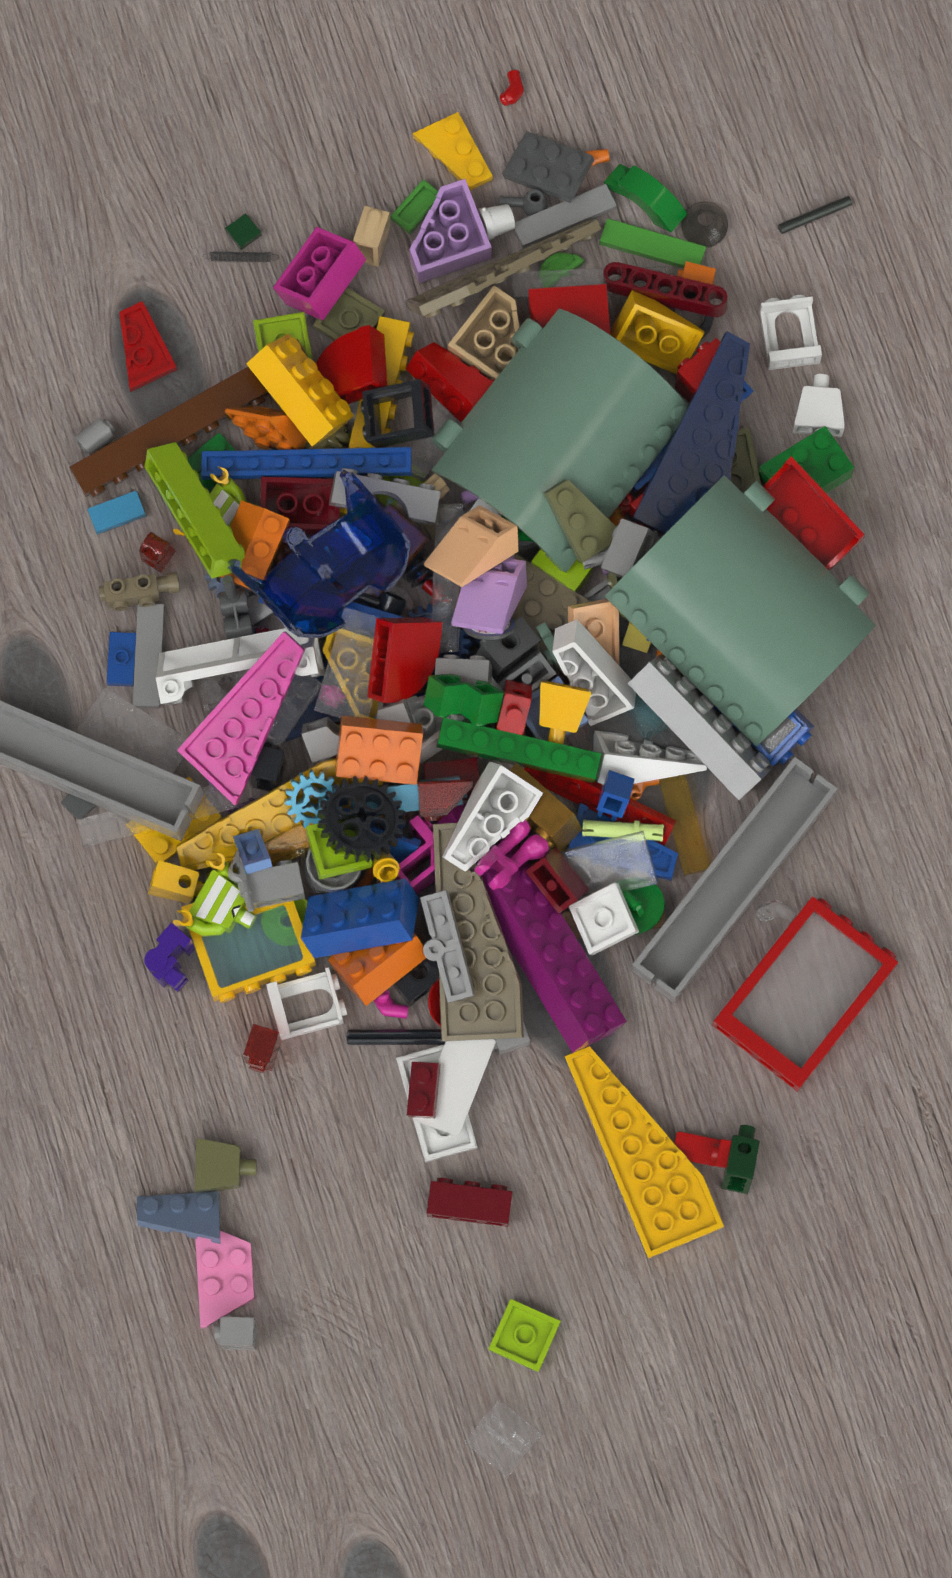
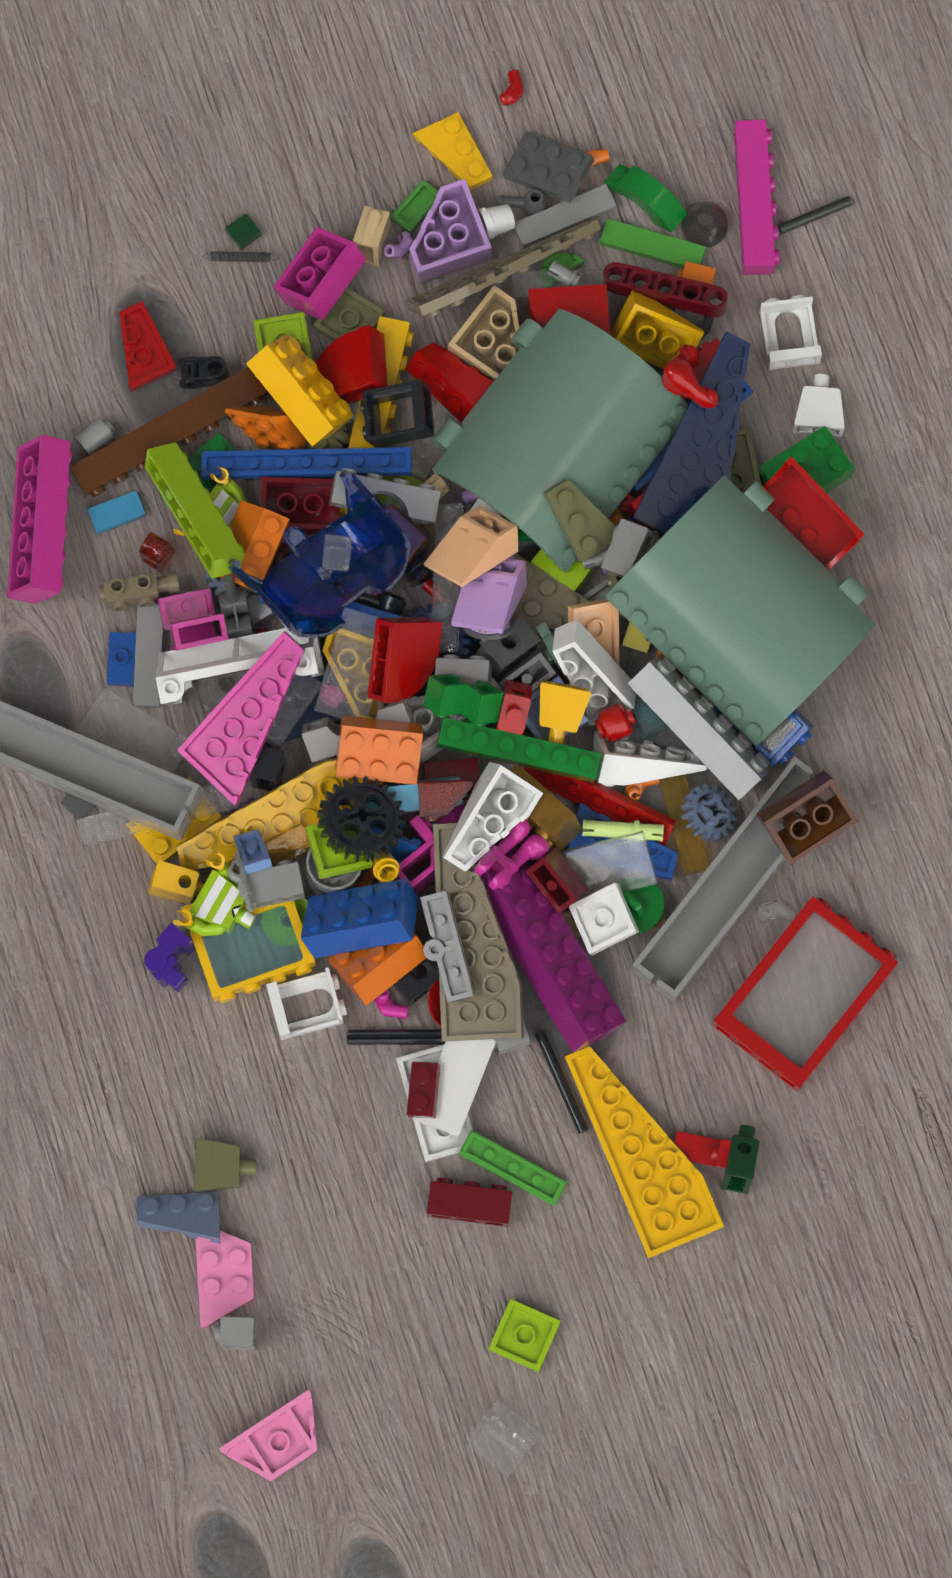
clear red brick [243,1024,282,1073] -> none
medium azure gear [285,770,342,828] -> none
blue brick [596,770,635,822] -> none
none -> dark pink brick [7,435,72,604]
none -> dark pink piece [157,588,229,651]
none -> black piece [178,356,229,389]
none -> bright pink wing [219,1389,318,1482]
none -> clear panel [322,534,352,571]
none -> lavender arm [384,231,414,258]
none -> bright green tile [458,1130,567,1206]
none -> black bar [535,1031,588,1134]
none -> light grey pin [547,260,582,286]
none -> red head [595,703,636,742]
none -> red head [661,344,719,409]
none -> sand blue gear [681,784,737,843]
none -> dark pink brick [734,120,780,275]
none -> reddish brown slope [756,770,859,865]

